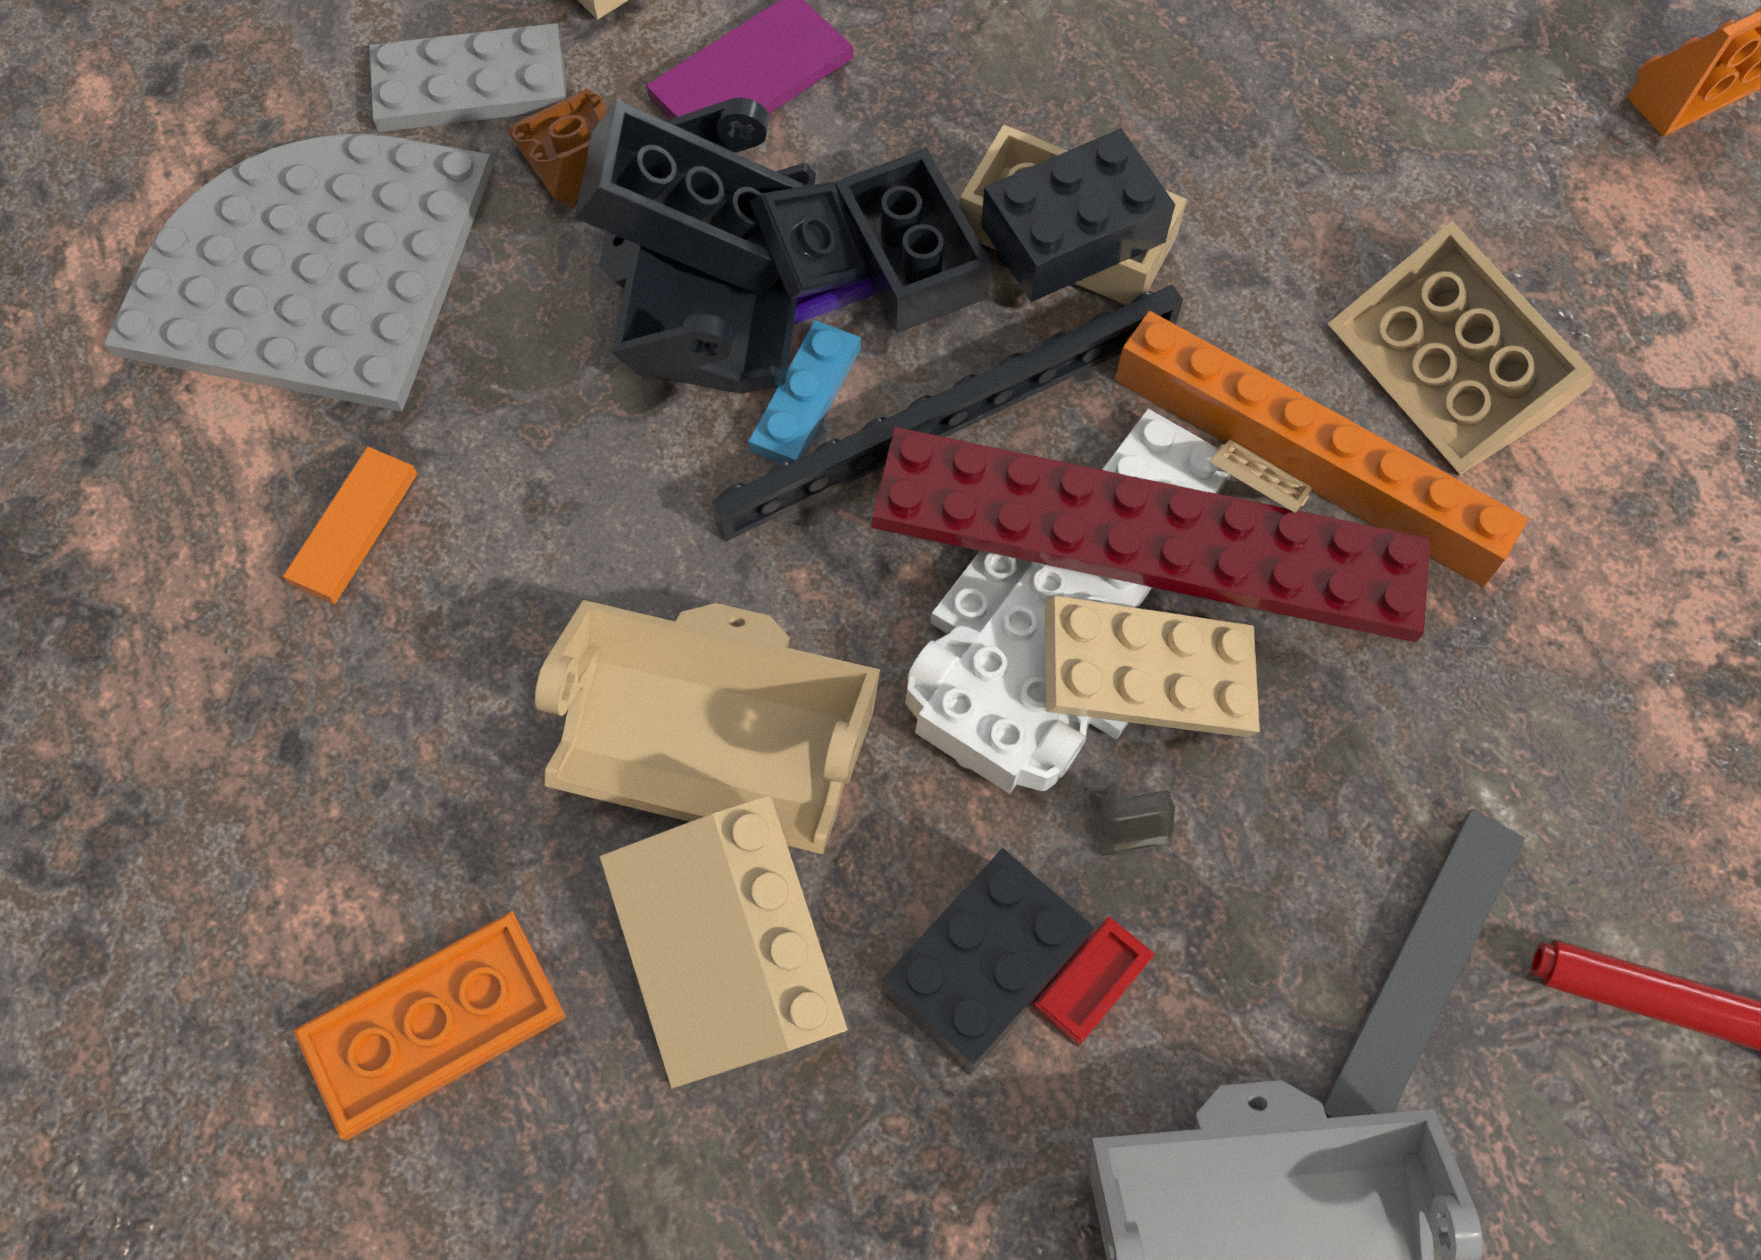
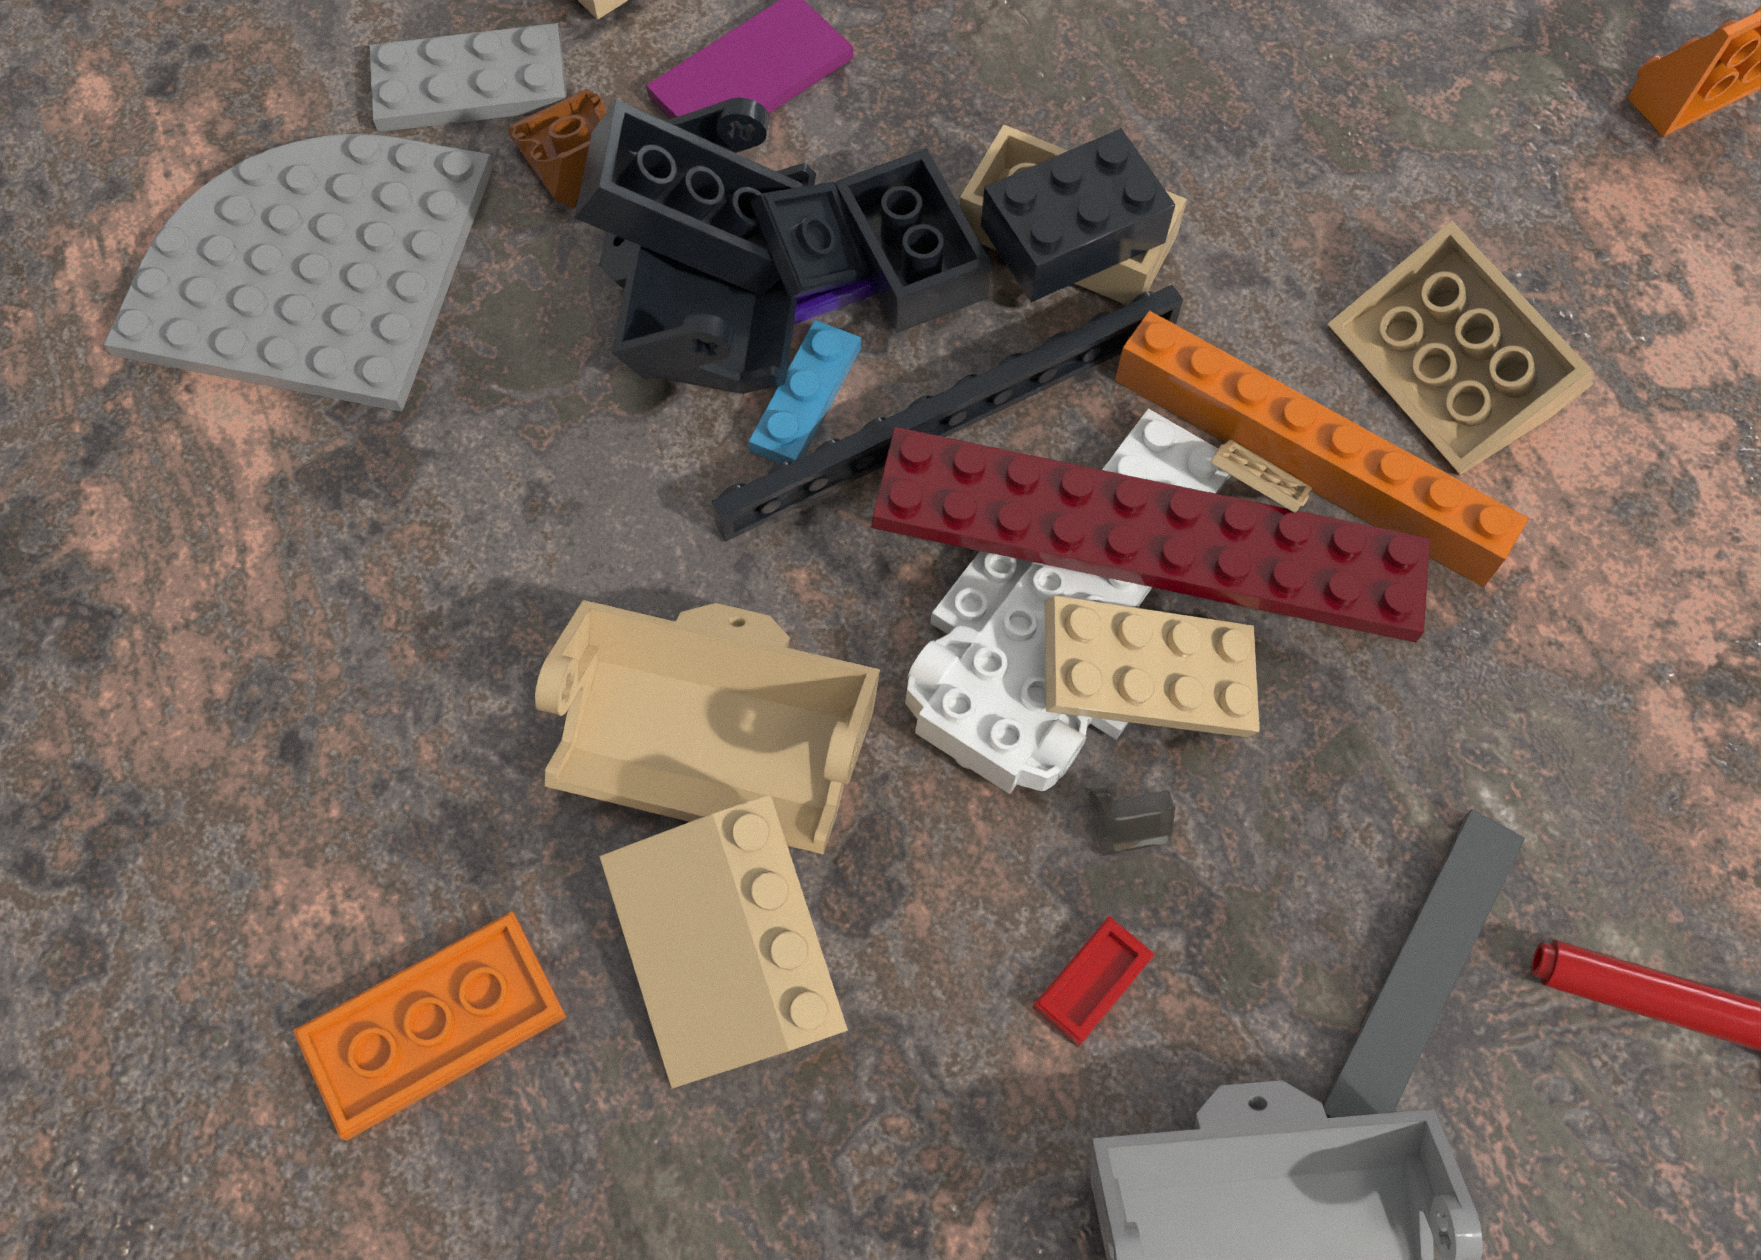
orange tile [283,446,418,605] -> none
black brick [881,848,1094,1075] -> none

